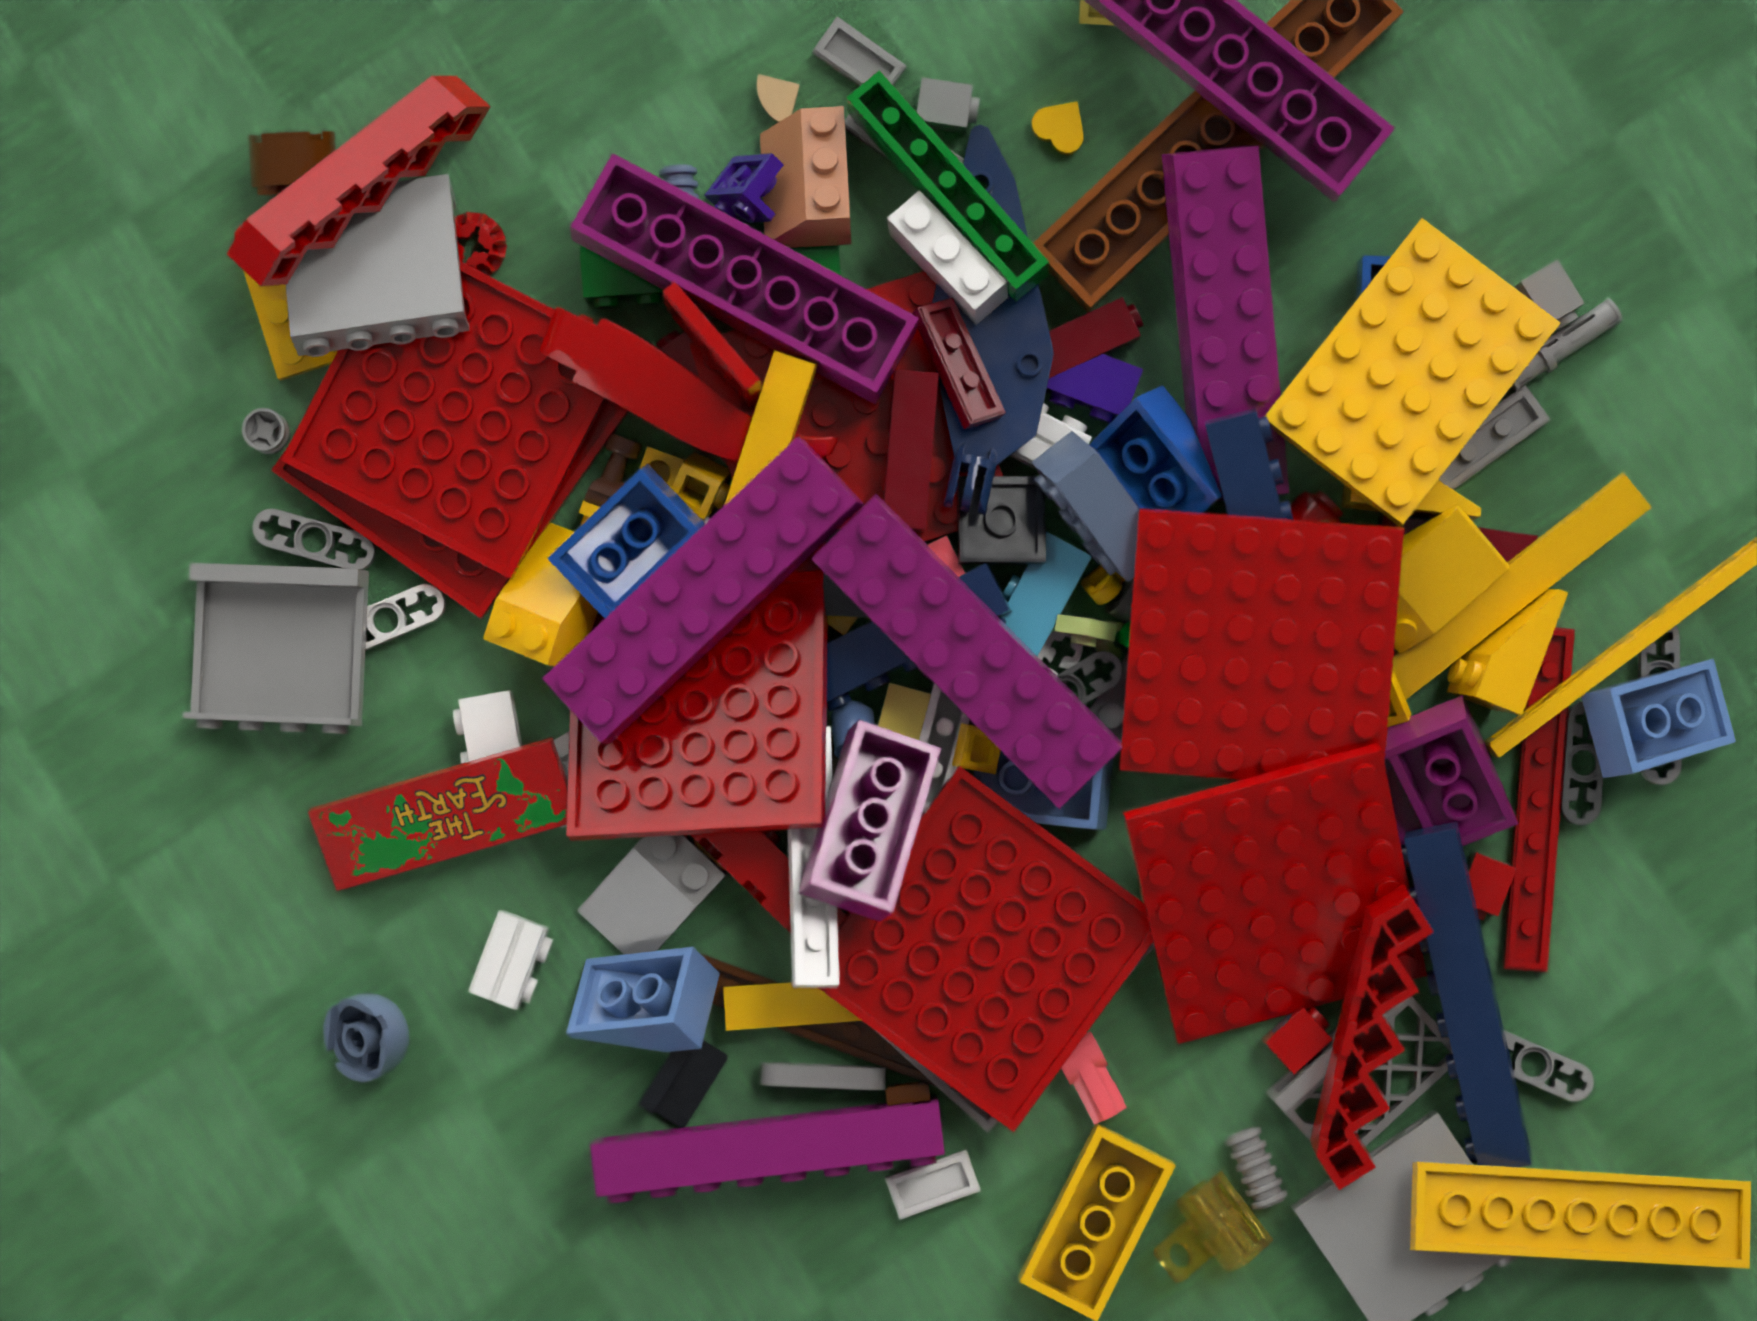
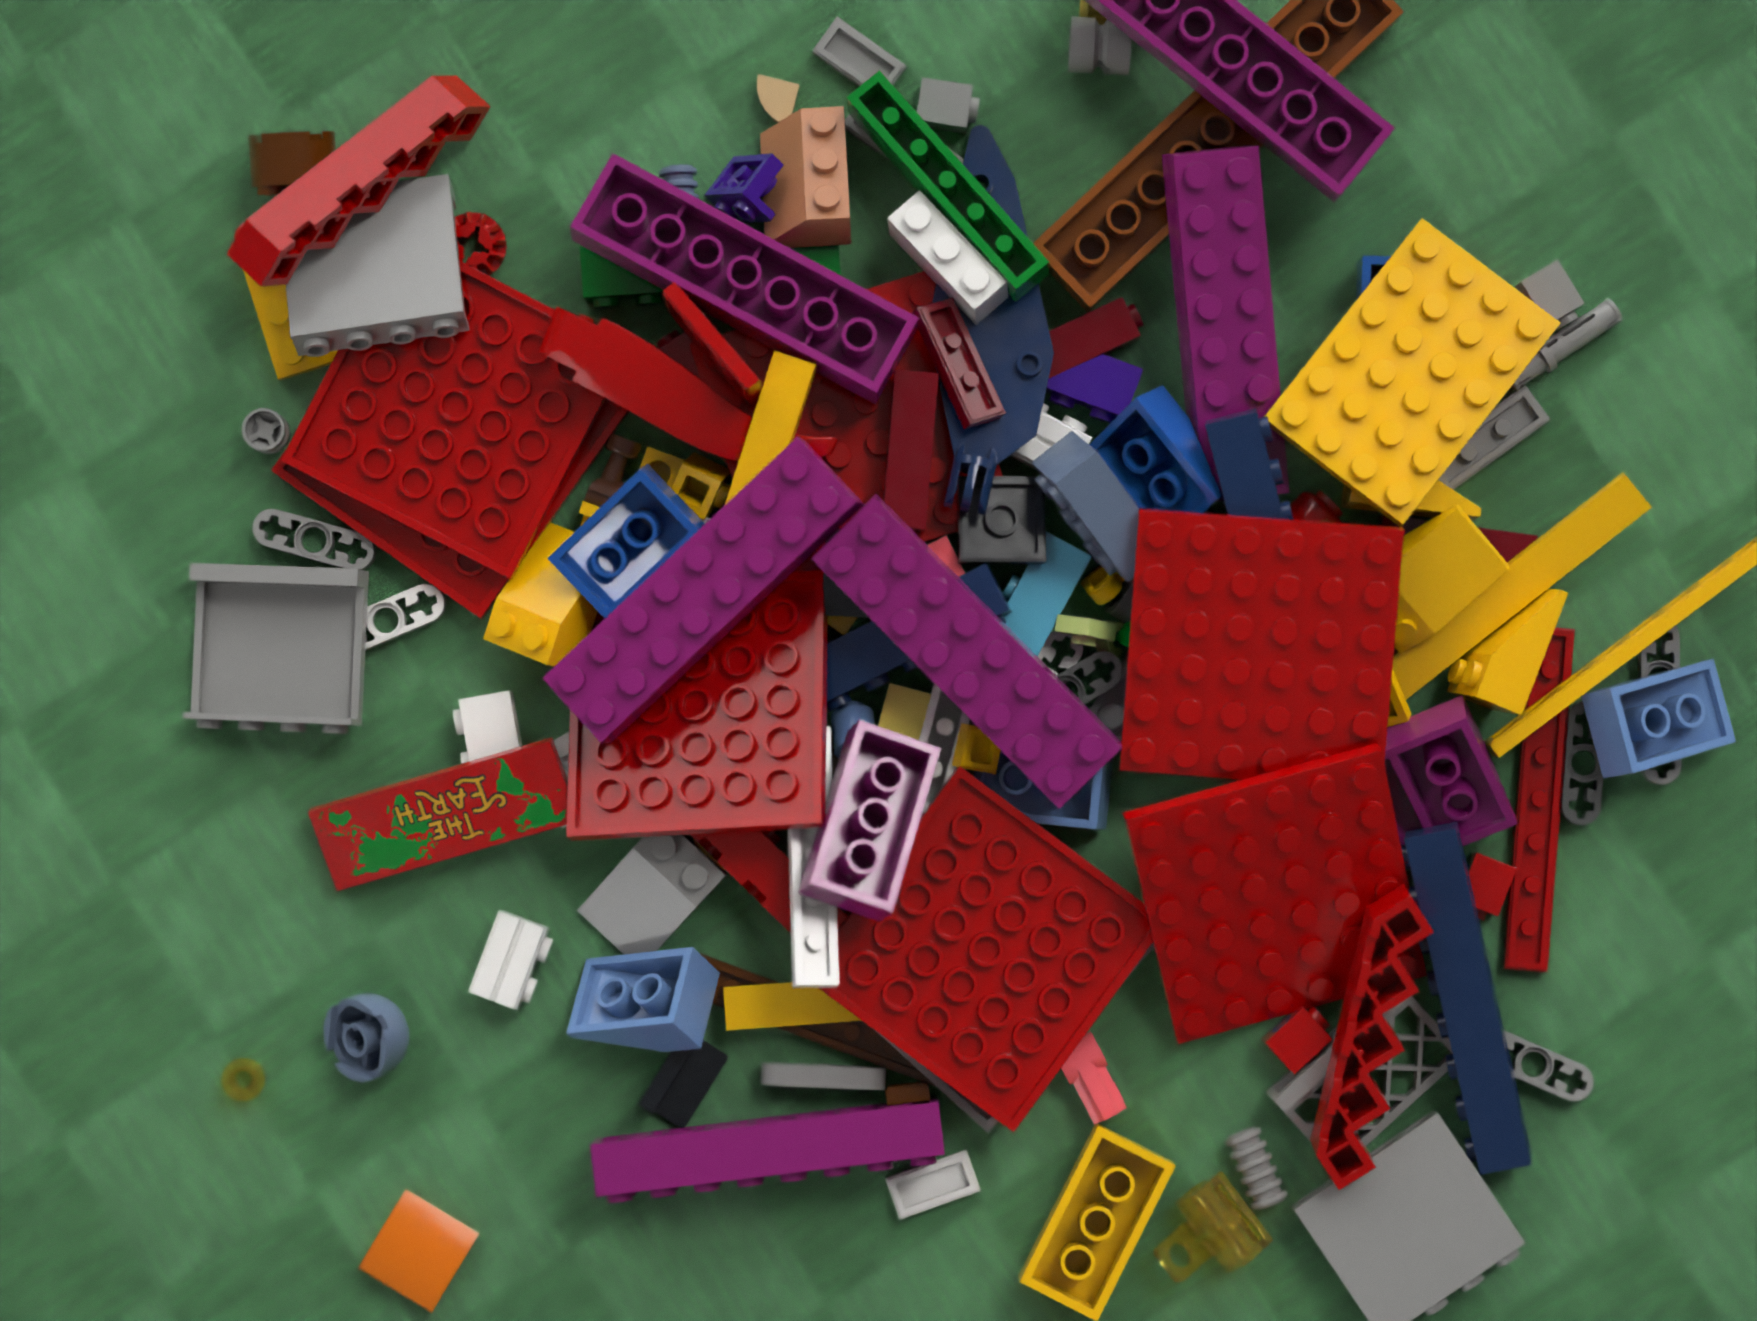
yellow tile [1031,101,1084,155] -> none
yellow plate [1410,1162,1751,1269] -> none
none -> clear yellow plate [221,1058,266,1101]
none -> orange slope [358,1189,480,1313]
none -> light grey wheel [1068,16,1132,76]

